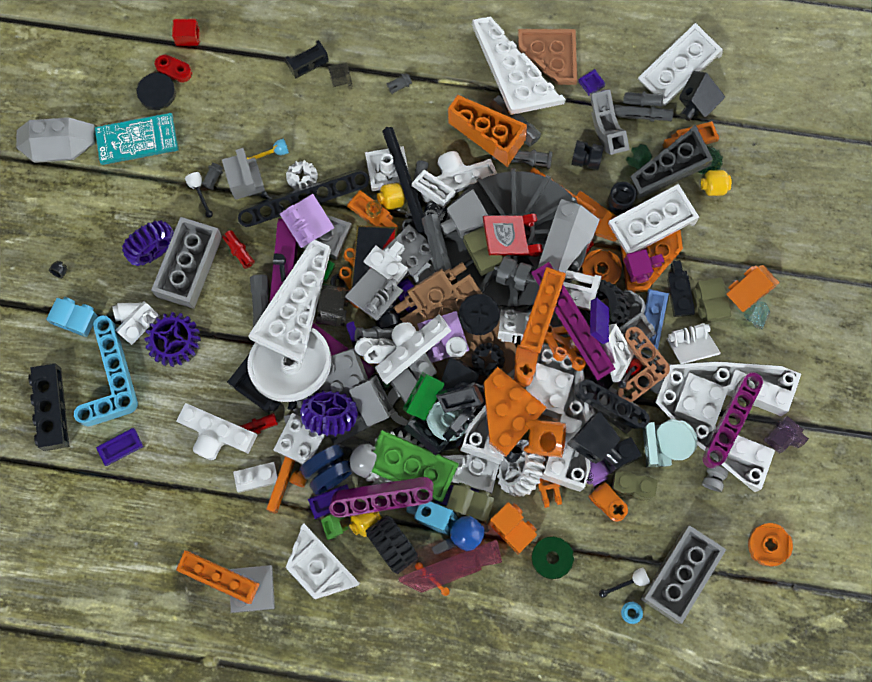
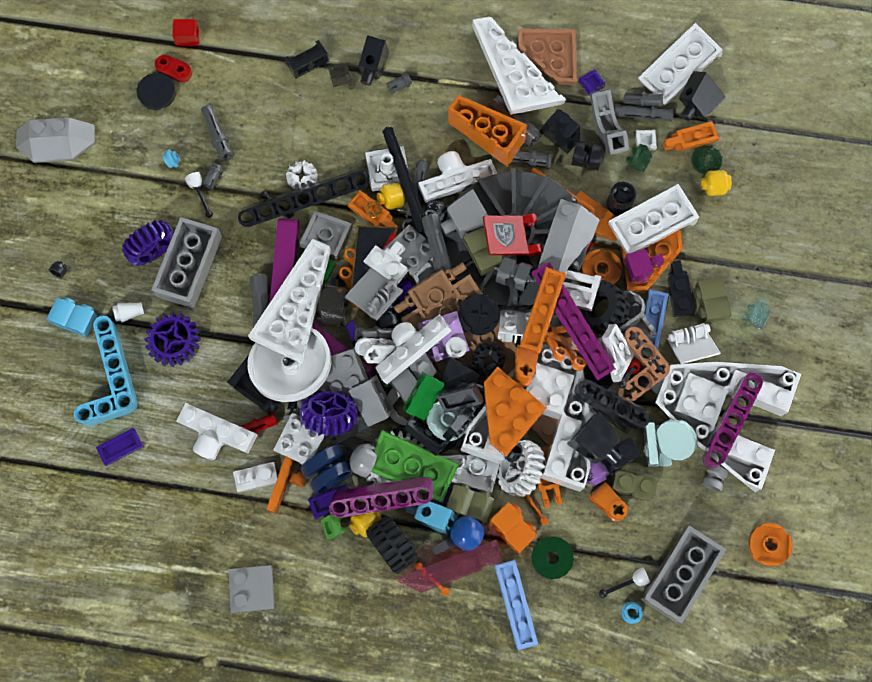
black brick [28,363,69,451] -> none
teal tile [95,113,179,165] -> none
white plate [115,301,160,345] -> none
orange tile [176,550,260,604] -> none
light grey plate [222,148,265,200] -> none
red pin [222,230,255,269] -> none
medium azure hinge [247,138,289,159] -> none
black hand [273,253,286,282] -> none
lavender hinge [280,194,334,248] -> none
white wing [286,524,360,599] -> none
white tile [412,170,456,208] -> none
orange piece [524,420,566,458] -> none
dark purple tile [590,298,609,344] -> none
dark grey wedge [630,125,713,199] -> none
orange brick [726,265,779,312] -> none
clear purple brick [764,416,809,454] -> none
none -> medium azure plate [162,149,180,168]
none -> dark grey pin [201,105,235,162]
none -> black torso [359,35,389,86]
none -> light blue tile [494,560,538,650]
none -> orange hinge [525,494,548,525]
none -> black torso [540,109,580,154]
none -> white tile [635,130,657,151]

